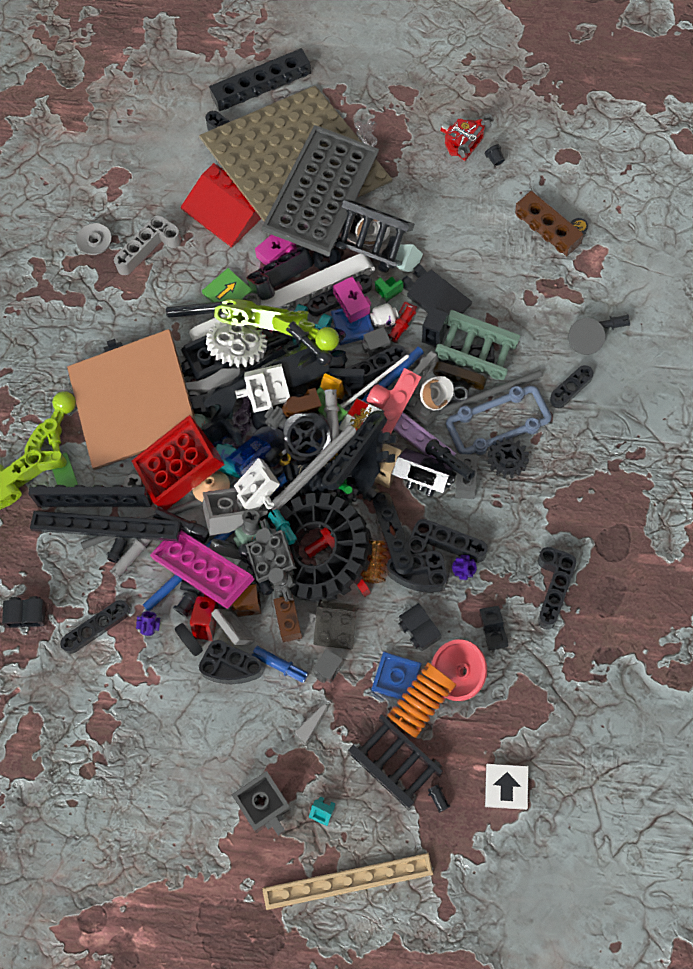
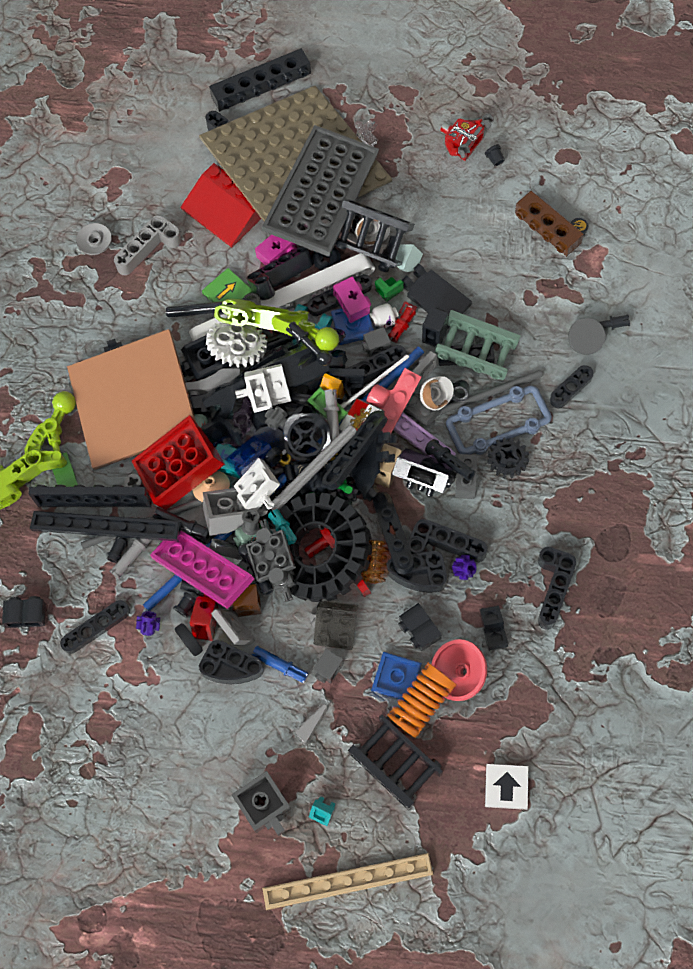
reddish brown brick [273,595,302,643] -> none
reddish brown leg [282,388,322,417] -> none
black pin [428,784,451,813] -> none
dark brown beam [433,362,487,390] -> none

